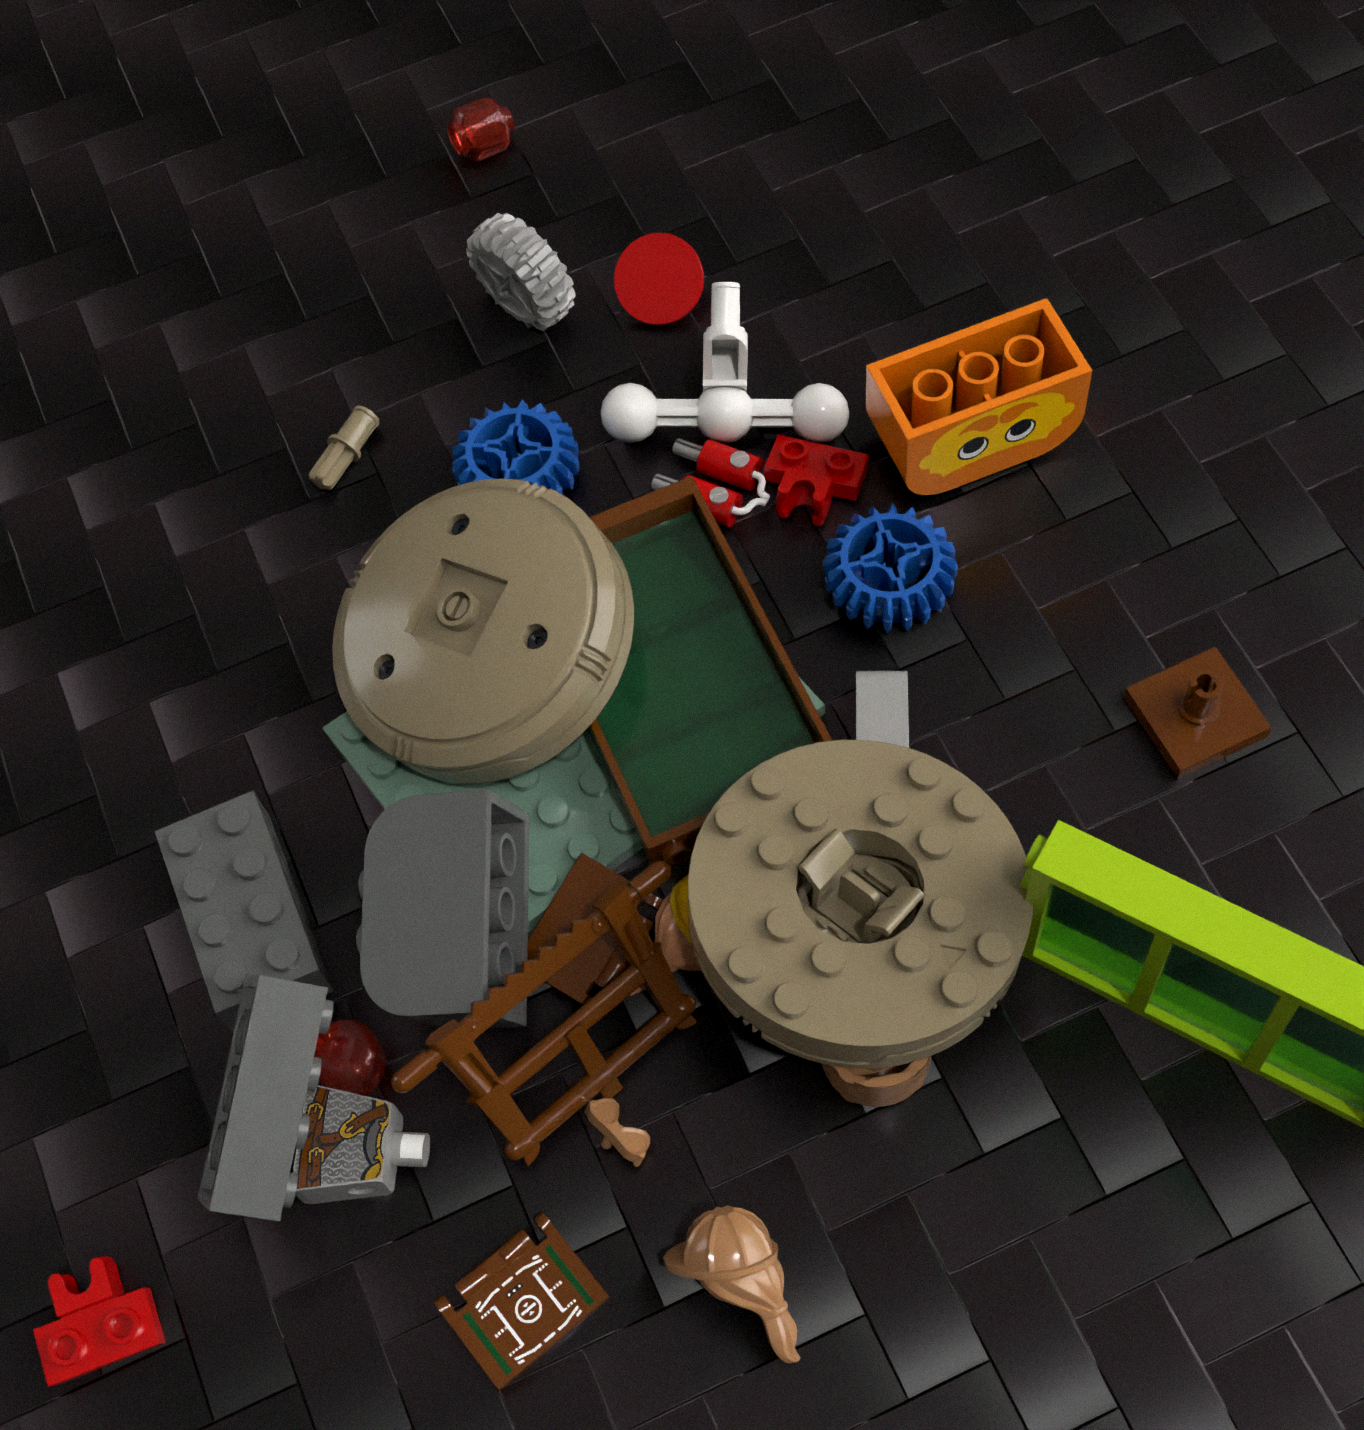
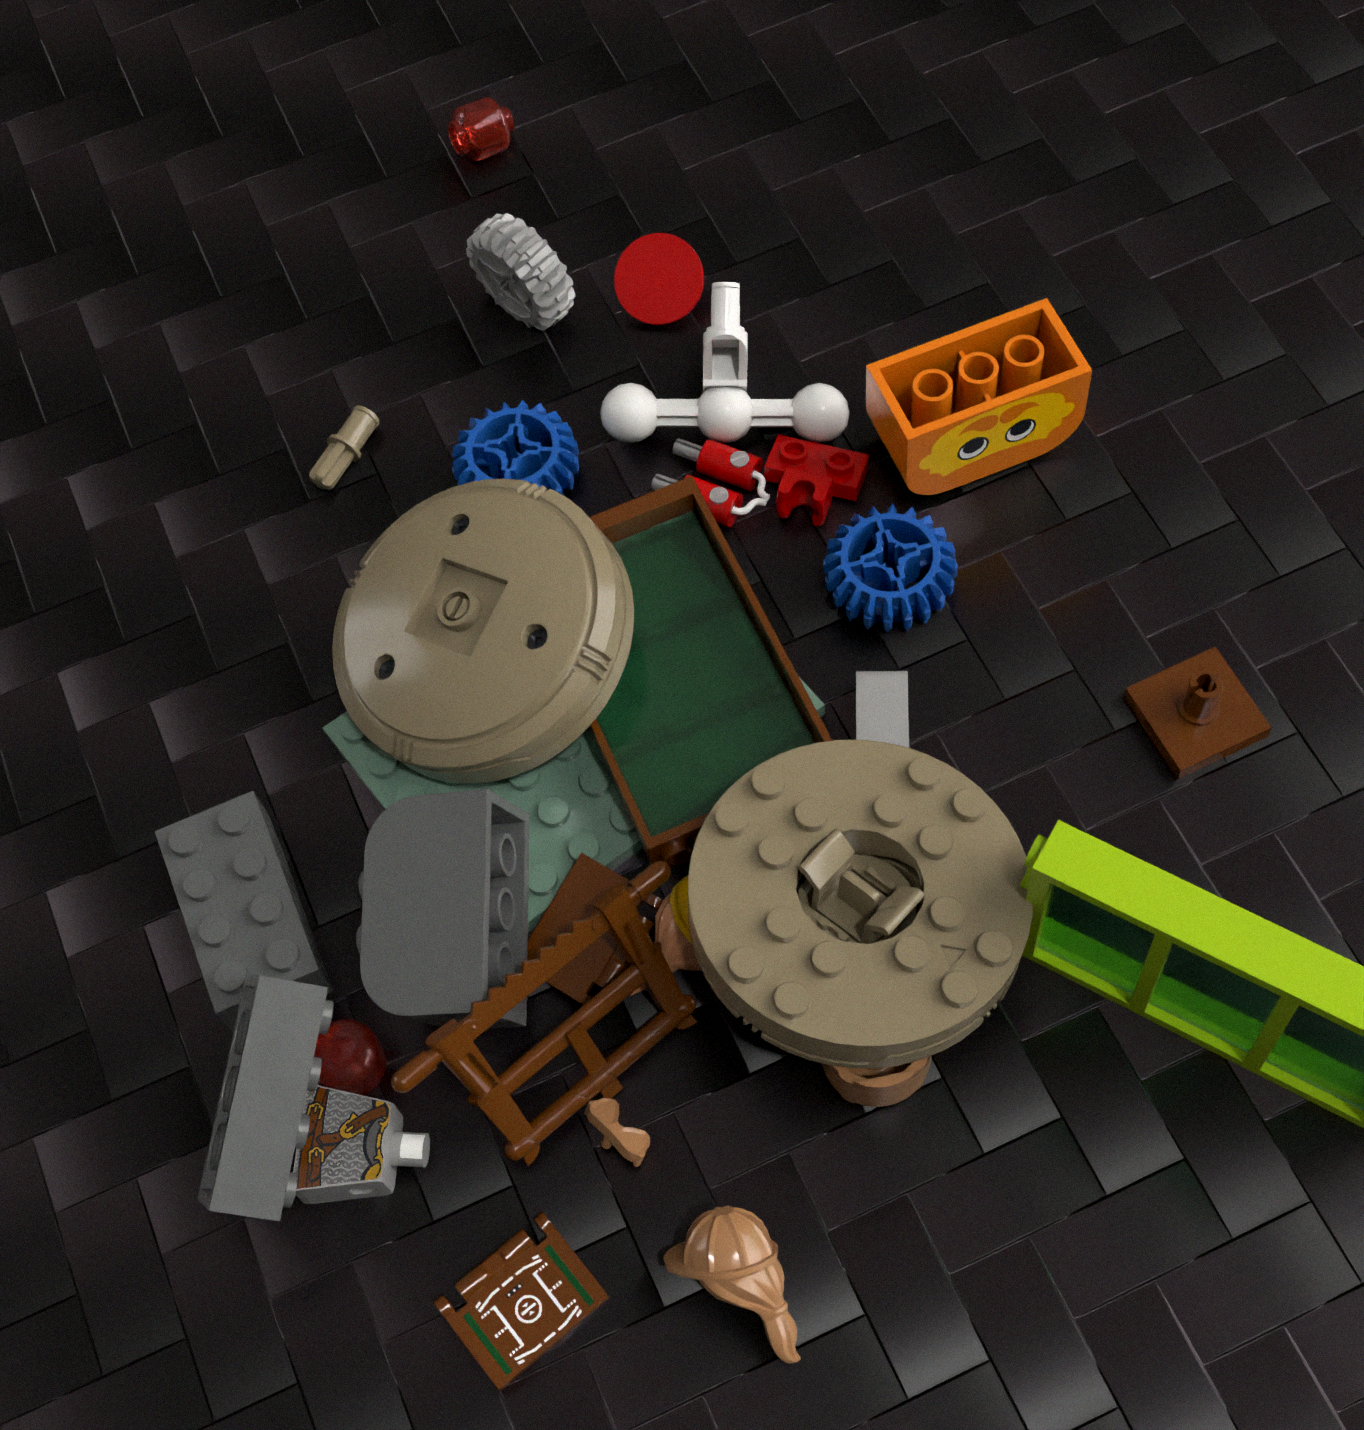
red plate [33,1256,166,1387] -> none

